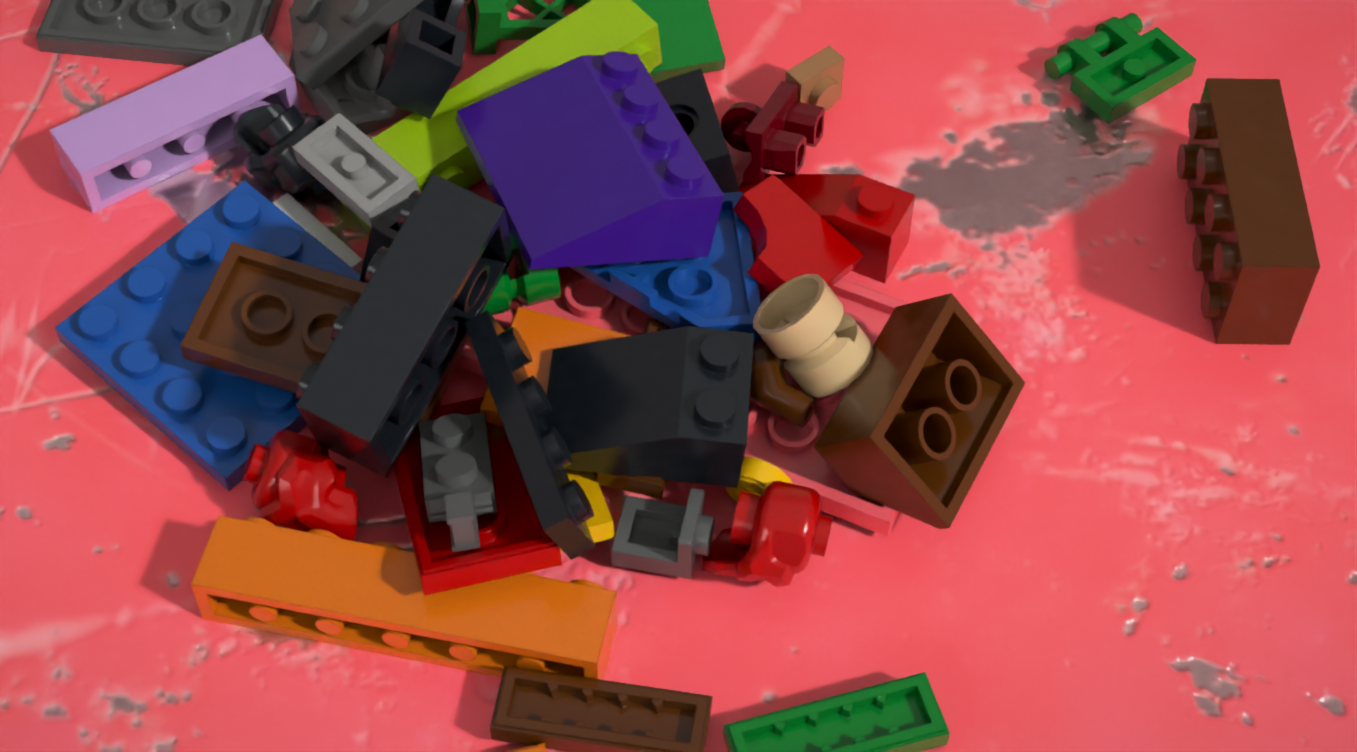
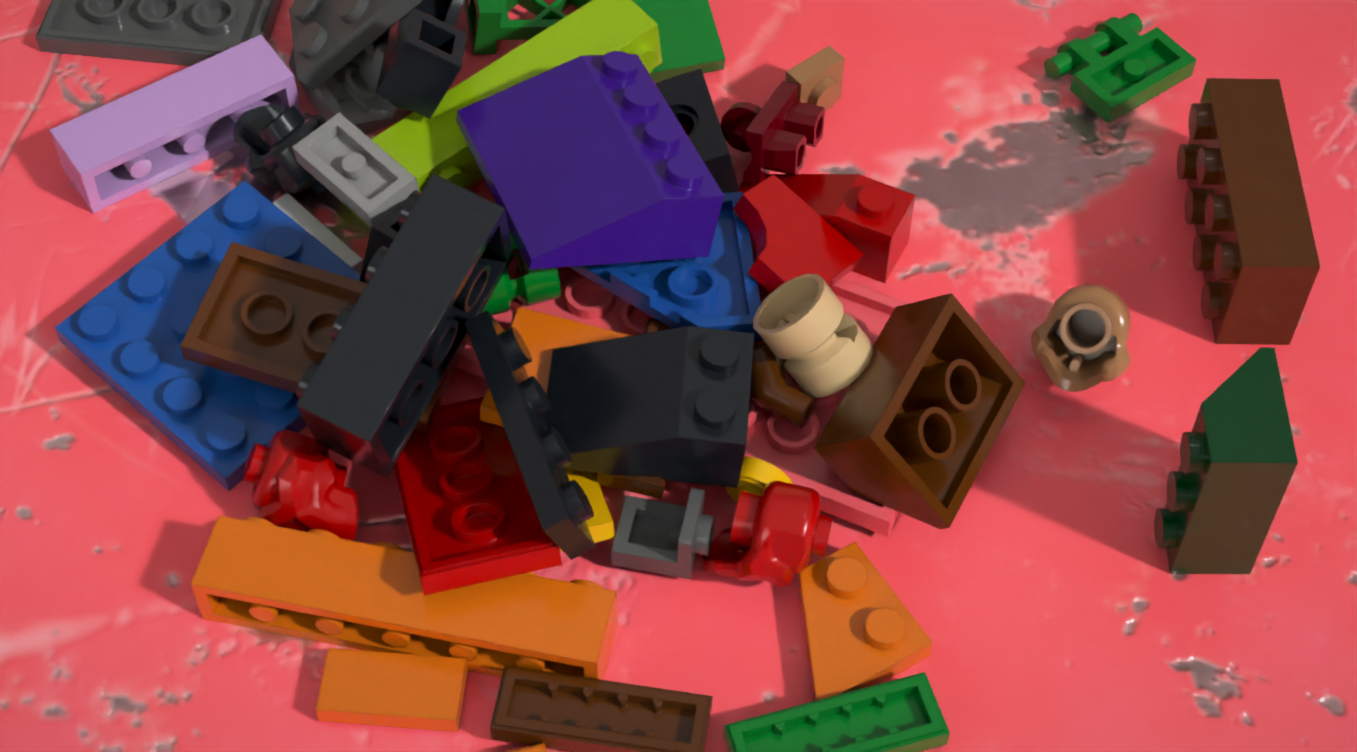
dark grey hinge [419,412,498,552] -> none
none -> orange tile [316,648,468,732]
none -> orange wing [798,541,933,701]
none -> medium nougat head [1031,283,1131,392]
none -> slope [1154,347,1298,574]

